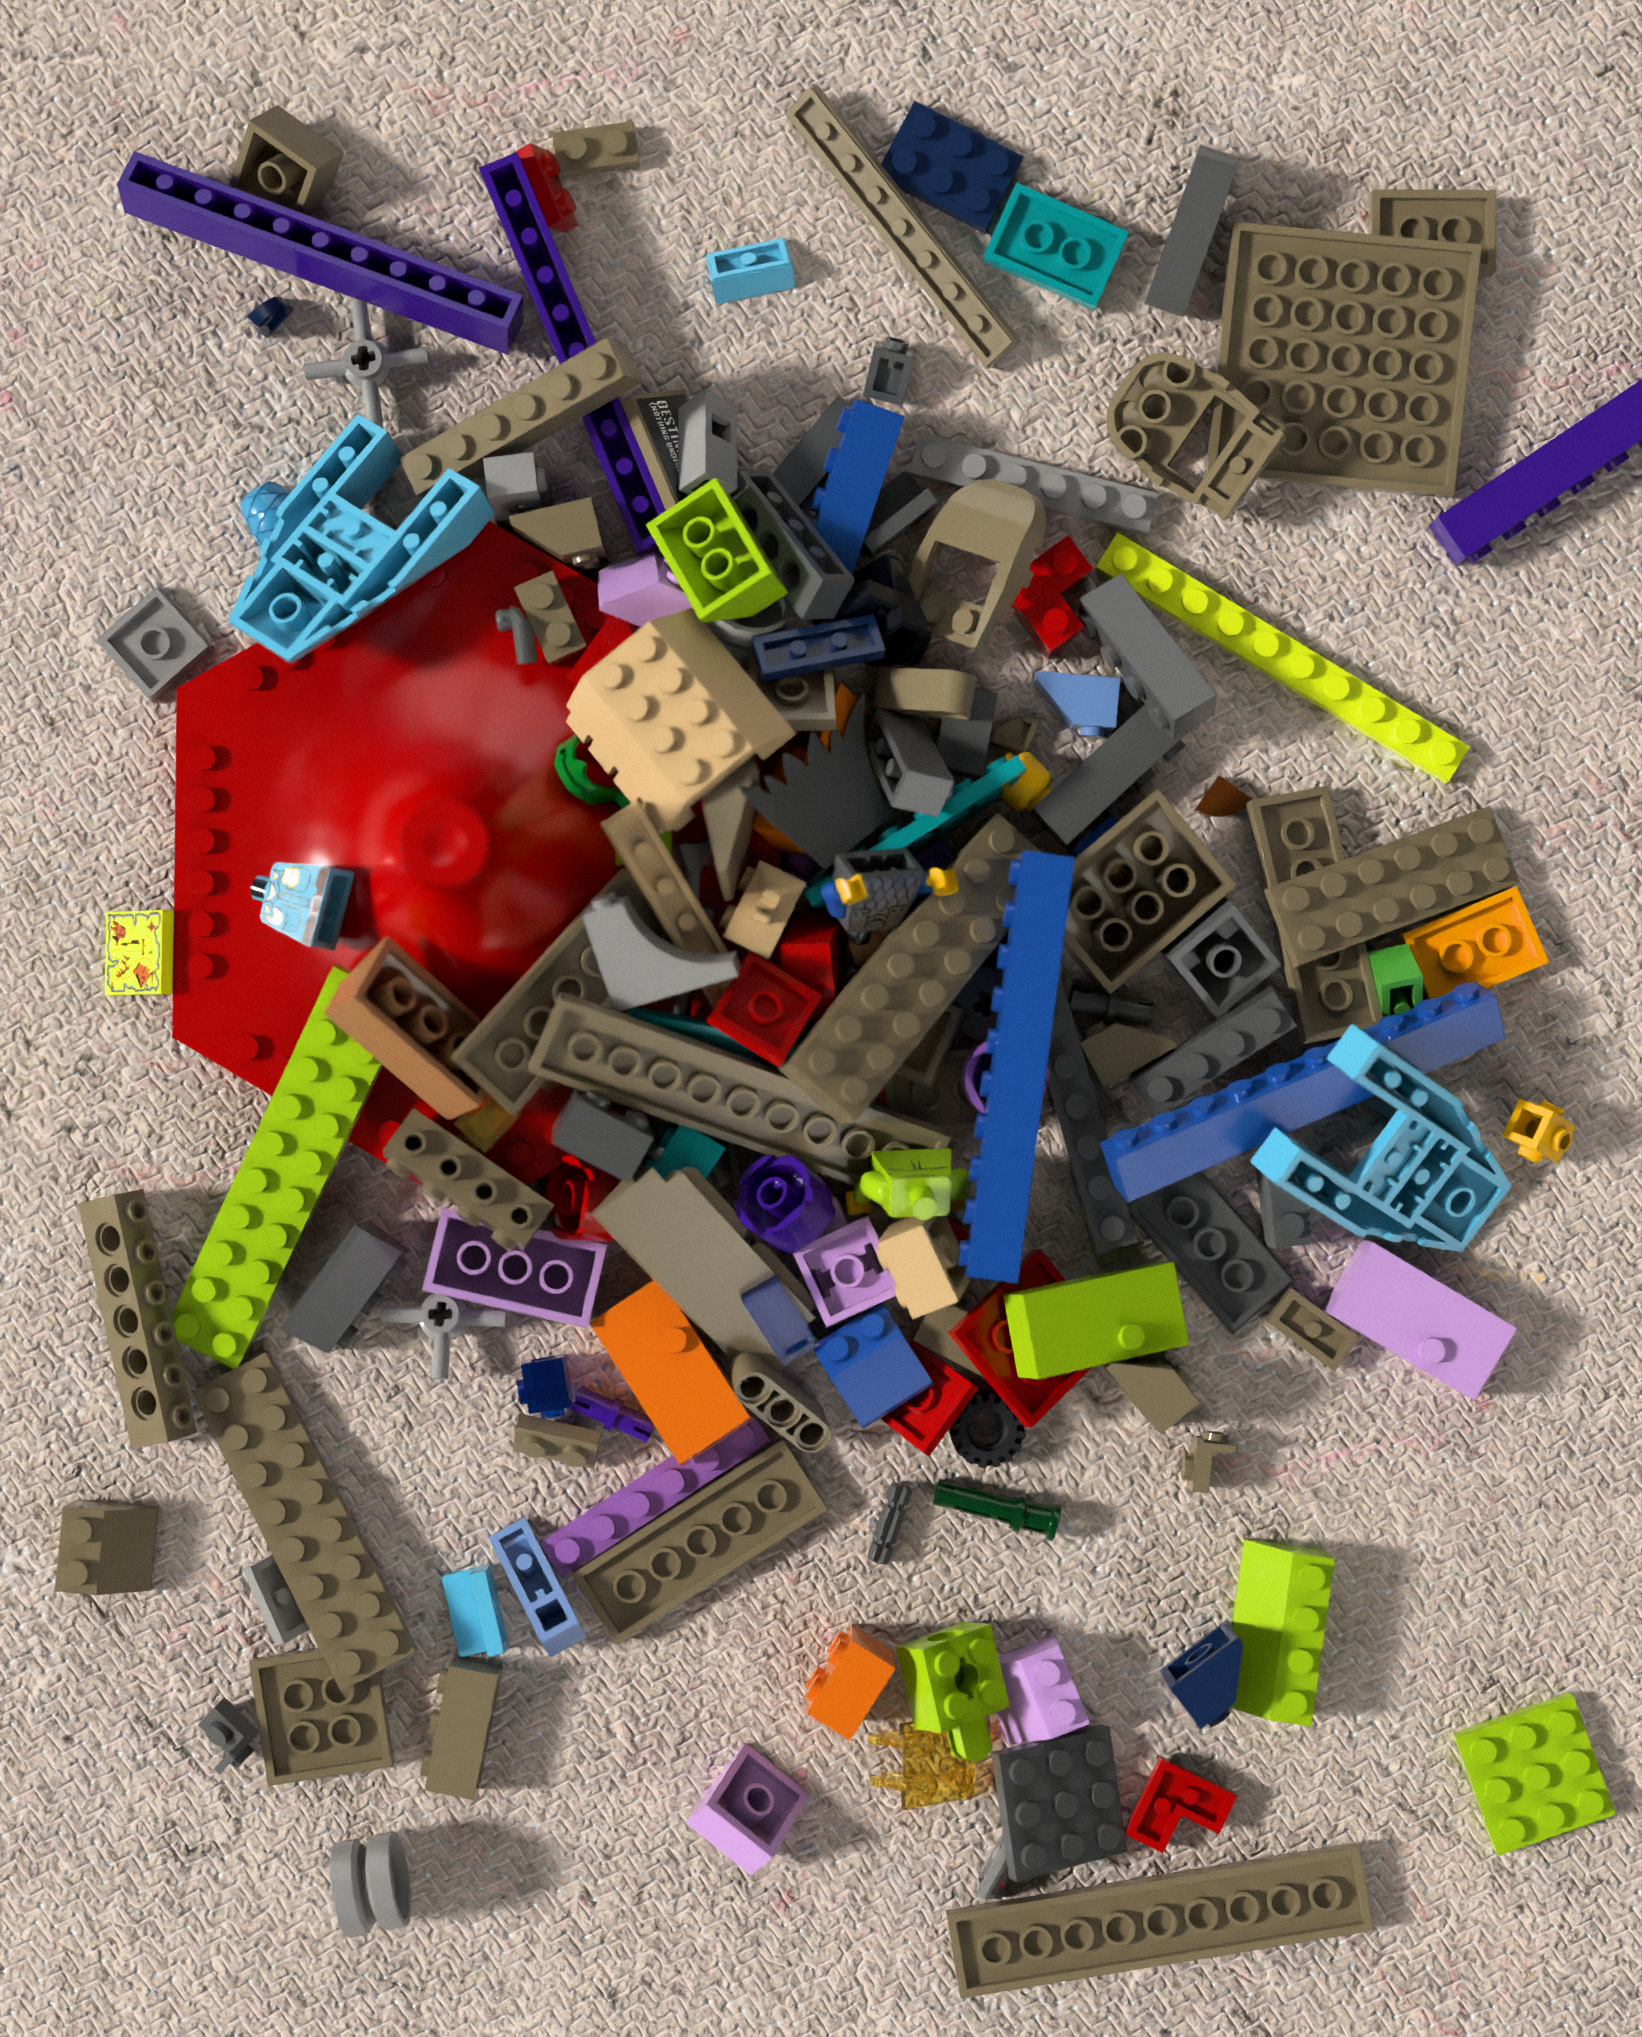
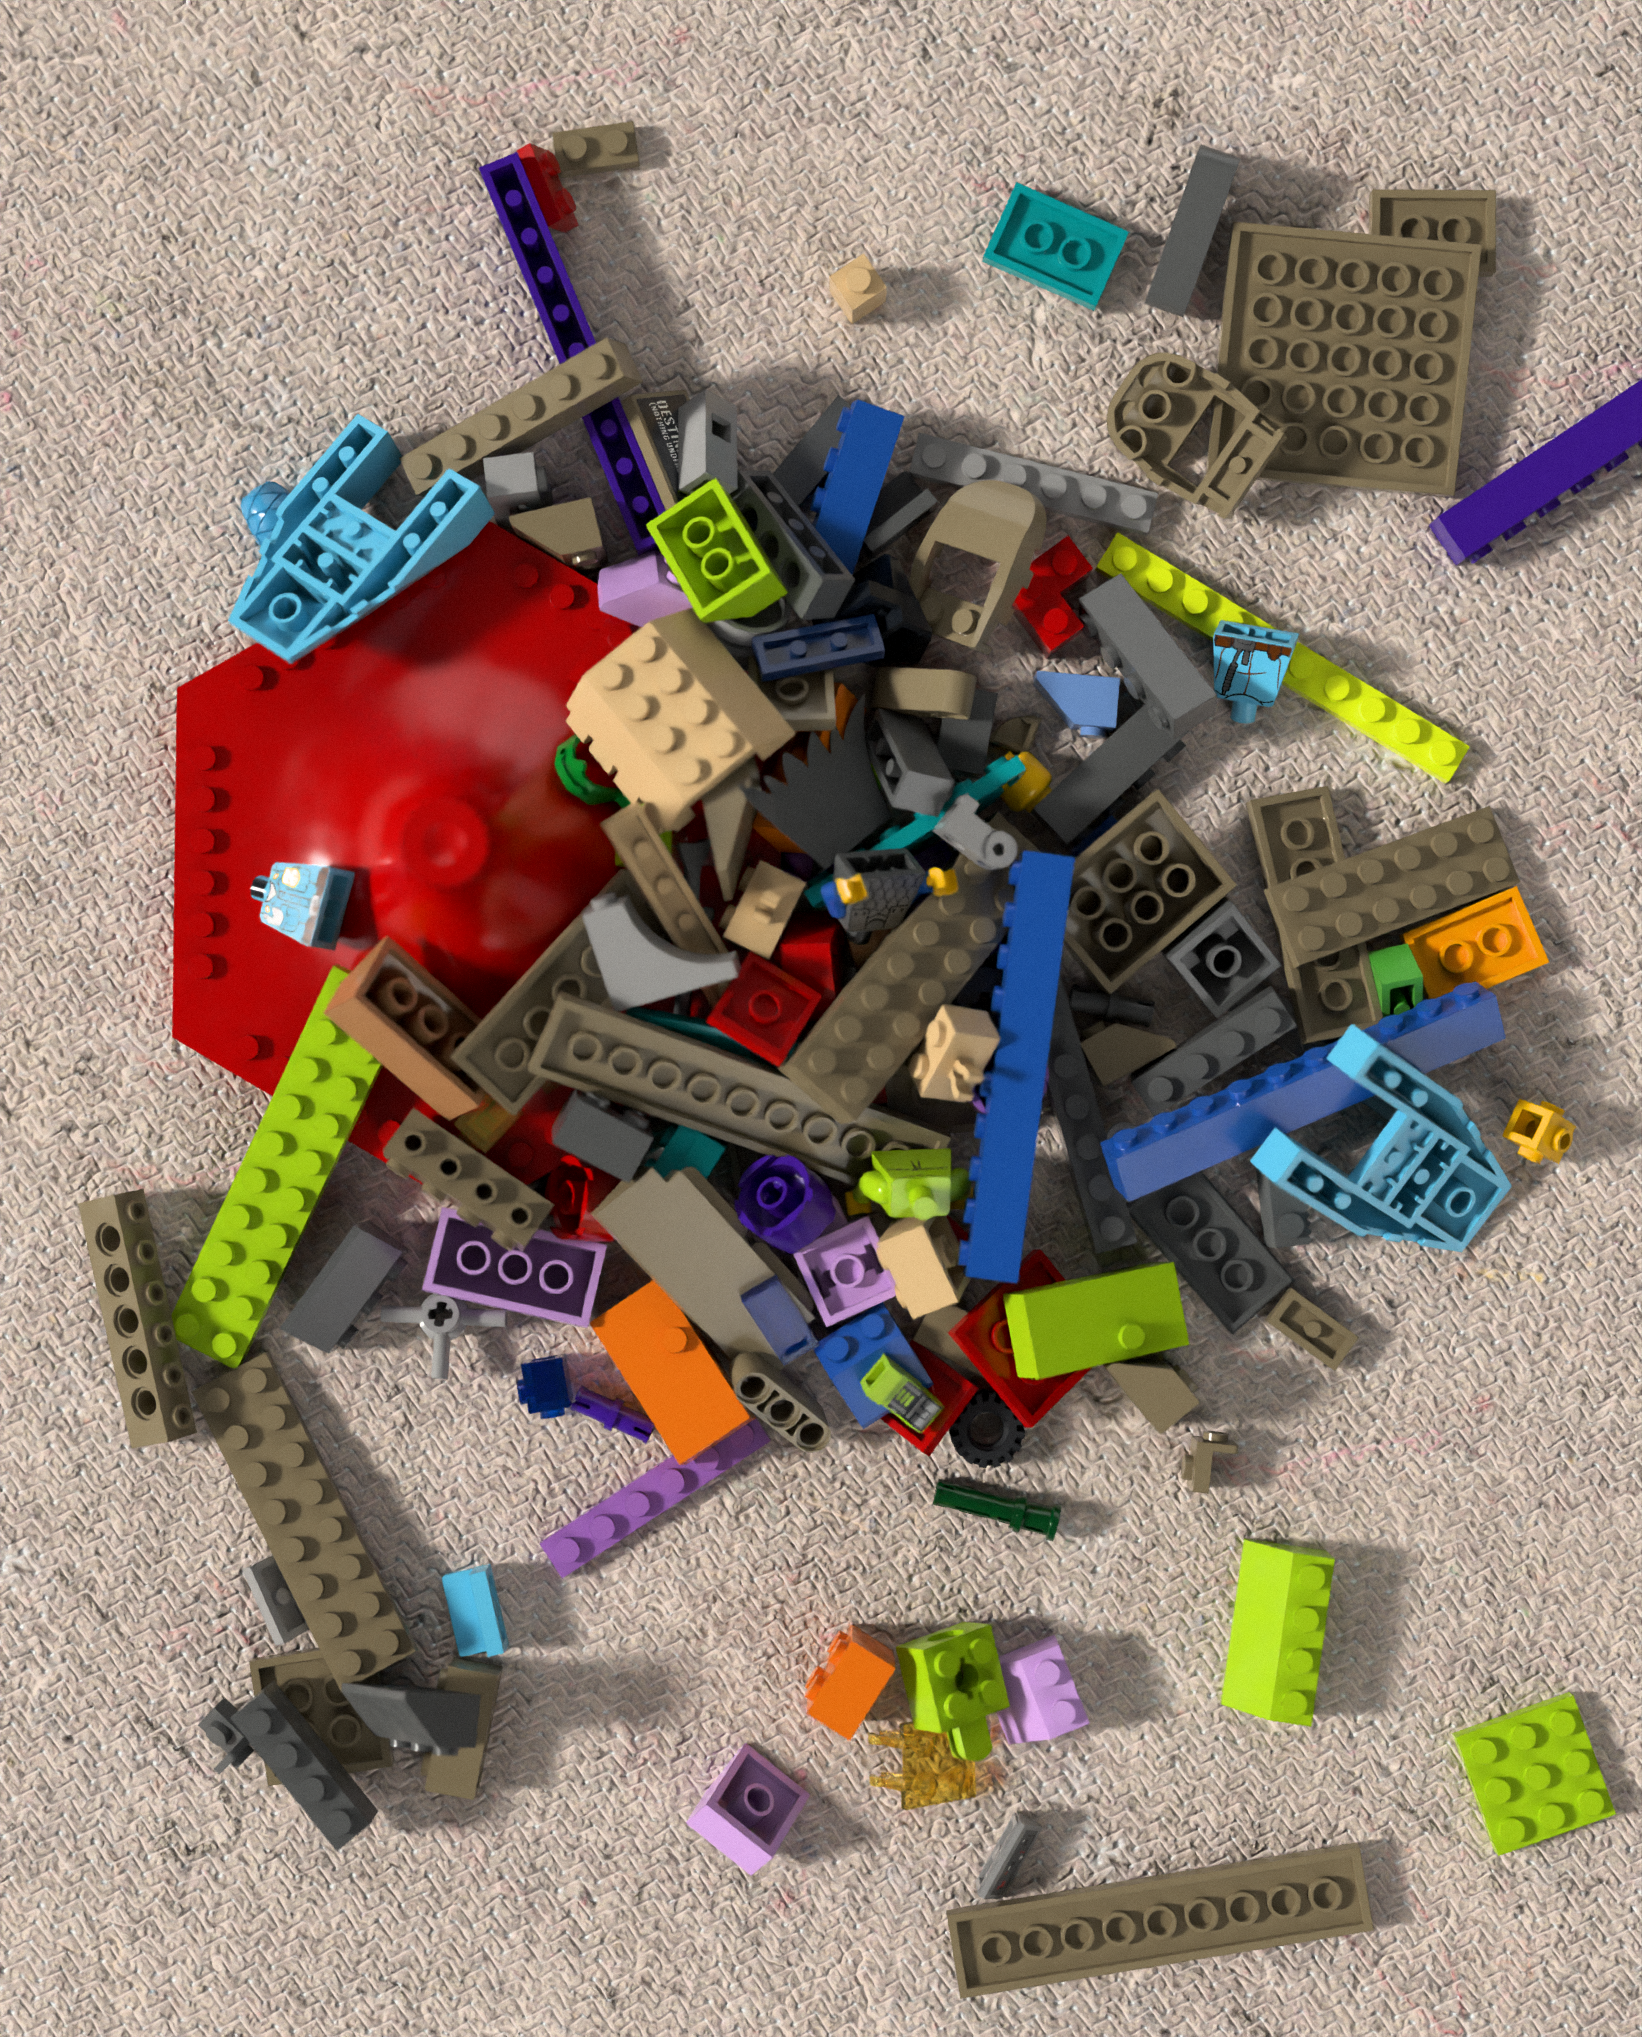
dark tan slope [55,1500,159,1595] -> none
light grey tile [96,585,215,703] -> none
neon yellow tile [105,910,174,995] -> none
dark purple brick [117,151,523,355] -> none
dark tan slope [228,105,344,216] -> none
dark blue tile [247,296,294,338] -> none
light grey bar [304,300,430,426] -> none
light grey wheel [330,1831,411,1938] -> none
medium blue slope [488,1517,587,1658] -> none
dark grey arm [496,606,538,664] -> none
dark tan plate [513,1413,601,1469] -> none
dark tan plate [514,571,587,666] -> none
dark tan plate [572,1437,828,1645] -> none
medium azure slope [705,238,795,304] -> none
dark tan tile [785,84,1021,369] -> none
dark grey bracket [863,337,916,406] -> none
dark grey axle [868,1482,912,1565] -> none
dark blue plate [881,100,1024,234] -> none
dark grey plate [991,1724,1127,1882] -> none
red plate [1124,1755,1237,1853] -> none
dark blue slope [1160,1620,1243,1730] -> none
reddish brown tile [1194,776,1253,817] -> none
lavender brick [1321,1239,1517,1401] -> none
none -> dark grey brick [230,1680,378,1851]
none -> dark grey slope [342,1683,481,1756]
none -> tan brick [829,253,887,324]
none -> lime leg [860,1354,944,1433]
none -> tan brick [908,1005,1000,1103]
none -> light grey leg [933,794,1017,870]
none -> medium azure torso [1213,620,1299,724]

